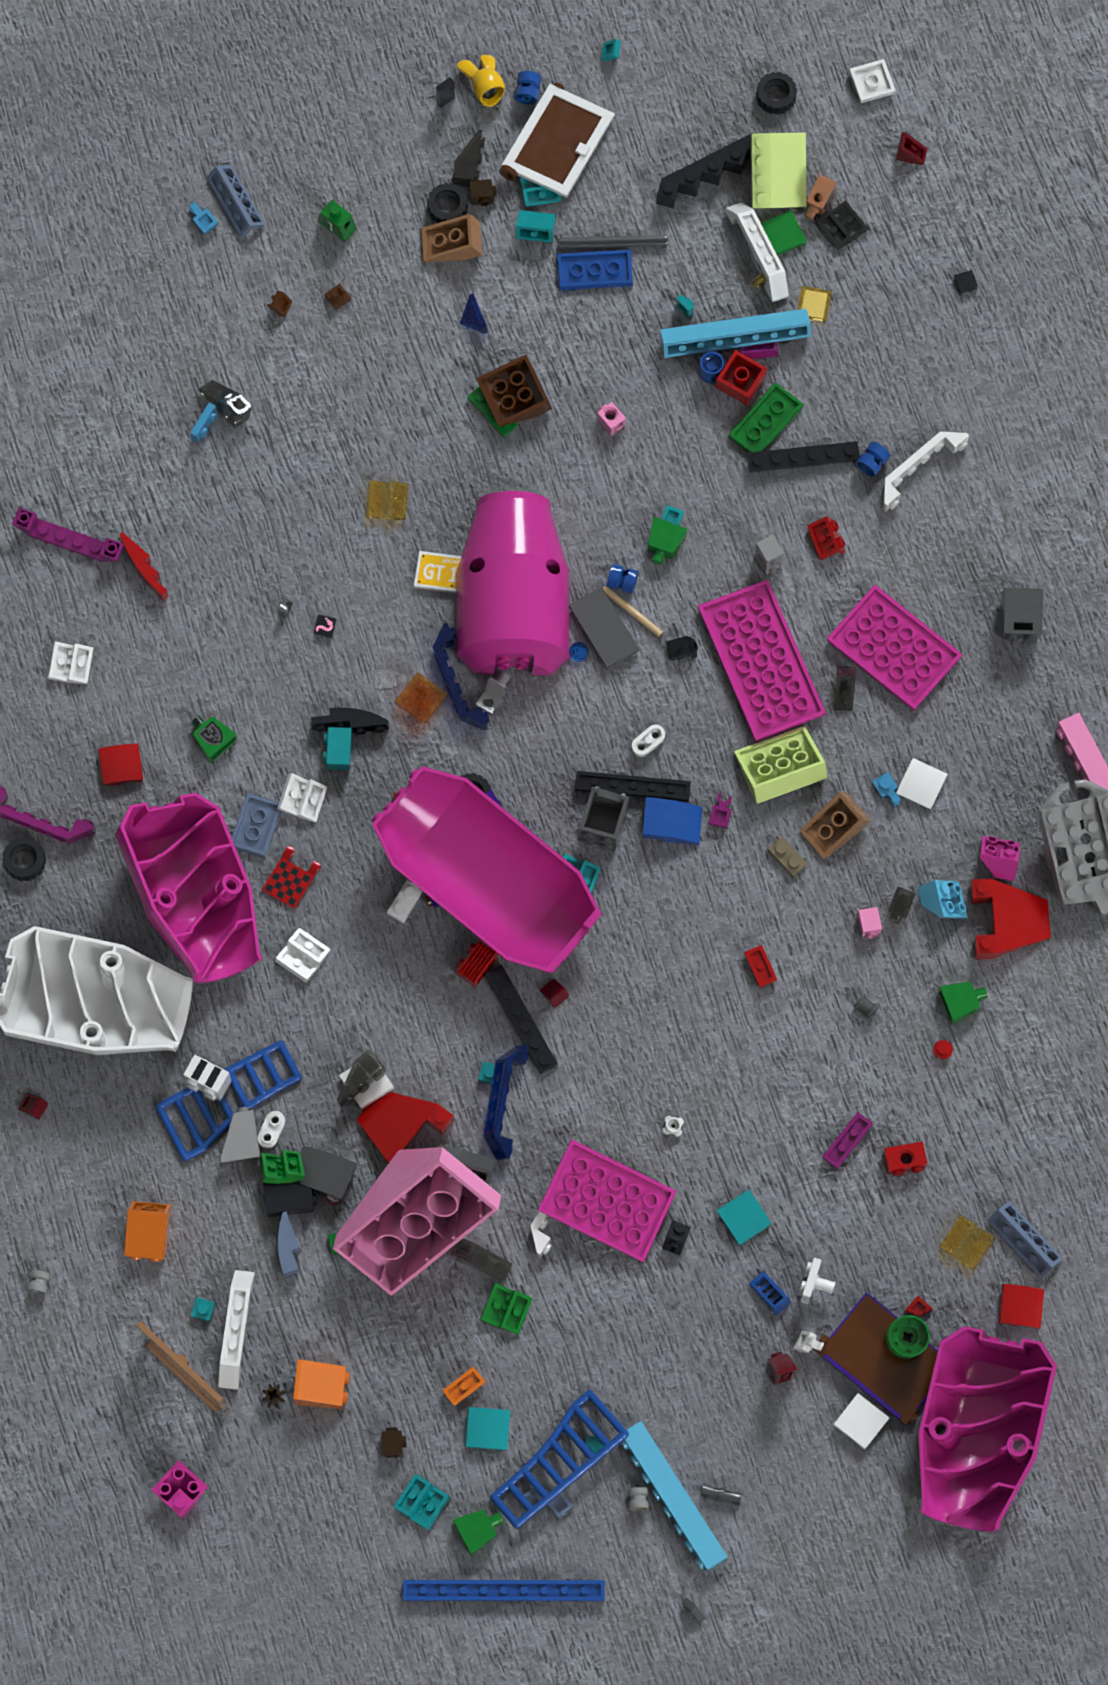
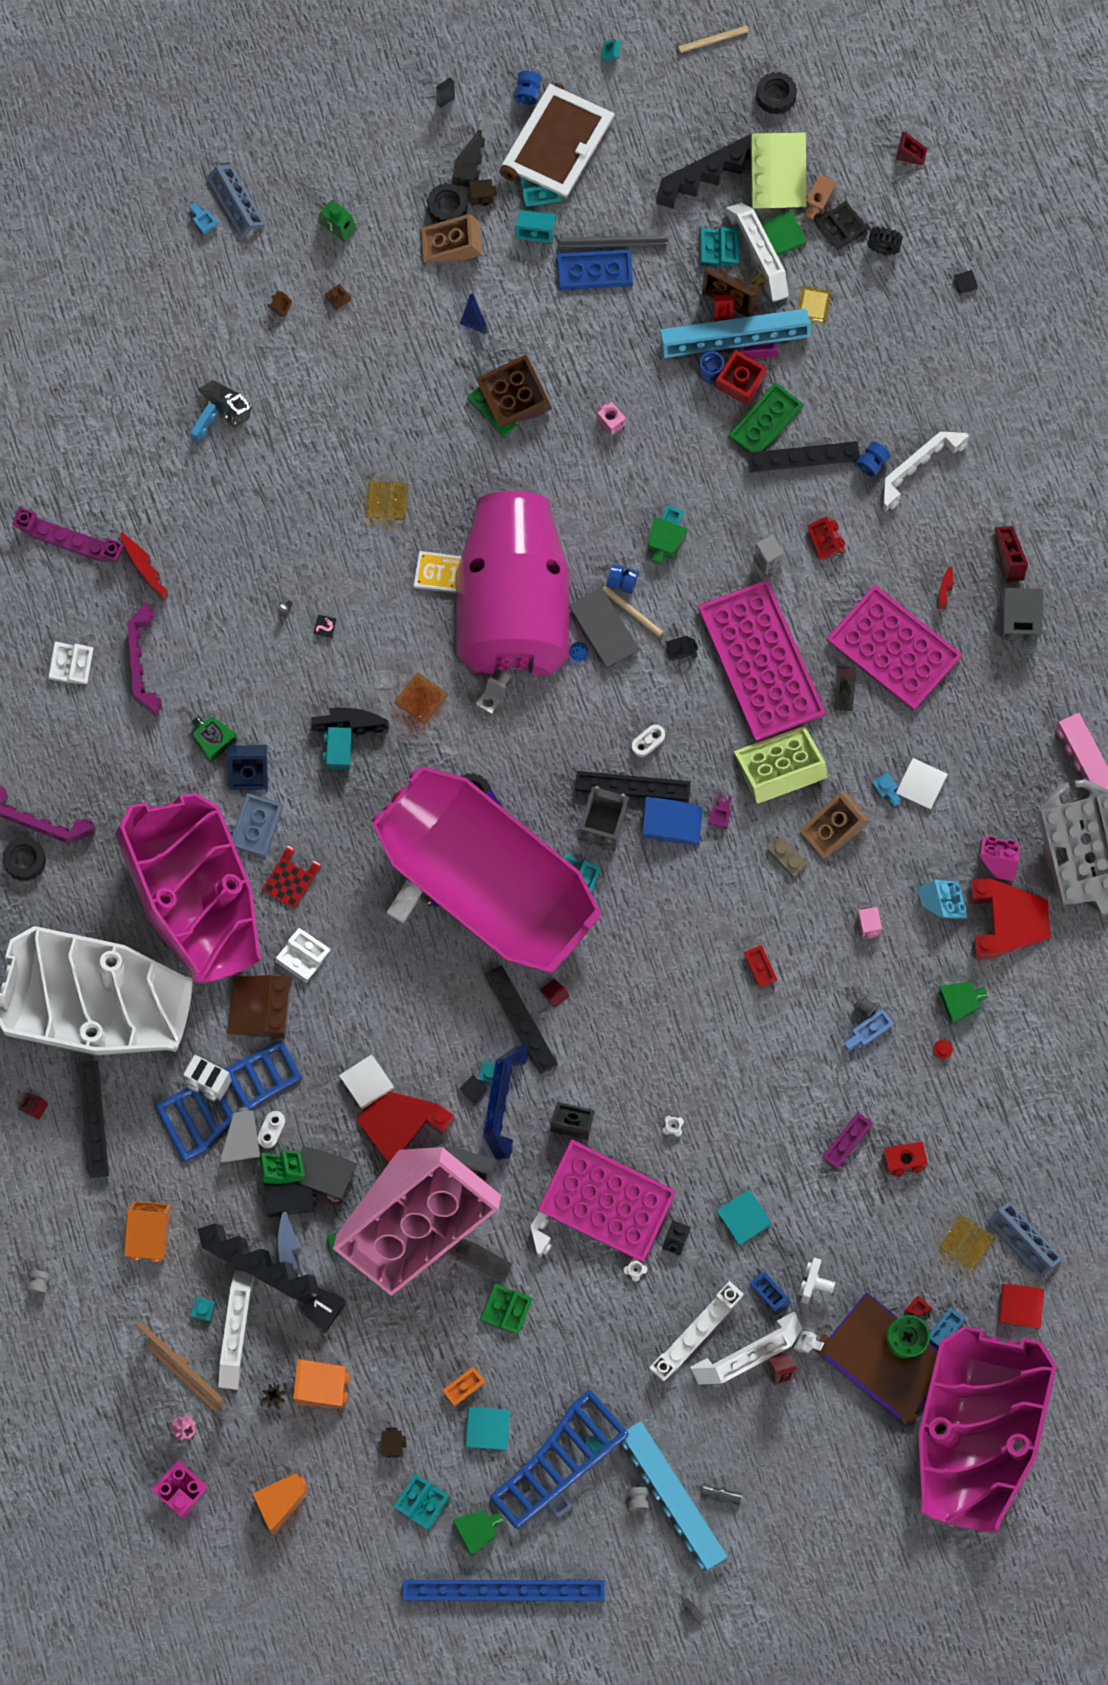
red slope [98,743,143,786] -> none
white slope [277,773,327,822] -> none
clear smoke slope [337,1049,386,1108] -> none
clear blue slope [433,623,490,731] -> none
red brick [455,940,498,987] -> none
yellow piece [456,54,505,107] -> none
teal plate [676,294,694,318] -> none
white tile [833,1393,889,1450] -> none
white plate [849,59,896,103] -> none
clear smoke slope [886,886,916,924] -> none
none -> black plate [78,1060,109,1178]
none -> magenta slope [127,603,162,716]
none -> bright pink gear [171,1414,196,1441]
none -> black brick [197,1223,320,1301]
none -> reddish brown slope [227,975,291,1039]
none -> dark blue slope [228,745,268,790]
none -> orange slope [253,1473,308,1535]
none -> black torso [301,1287,346,1334]
none -> black tile [459,1075,487,1103]
none -> pearl dark grey slope [550,1102,595,1140]
none -> white plate [624,1258,647,1282]
none -> white slope [649,1281,744,1381]
none -> tan bar [678,25,749,53]
none -> white slope [690,1312,802,1385]
none -> teal slope [699,227,739,266]
none -> reddish brown slope [702,267,762,317]
none -> red plate [714,295,733,322]
none -> medium blue hinge [843,1009,894,1052]
none -> black tyre [867,227,903,255]
none -> dark azure plate [930,1307,966,1348]
none -> red slope [938,567,954,609]
none -> dark red slope [994,526,1028,582]

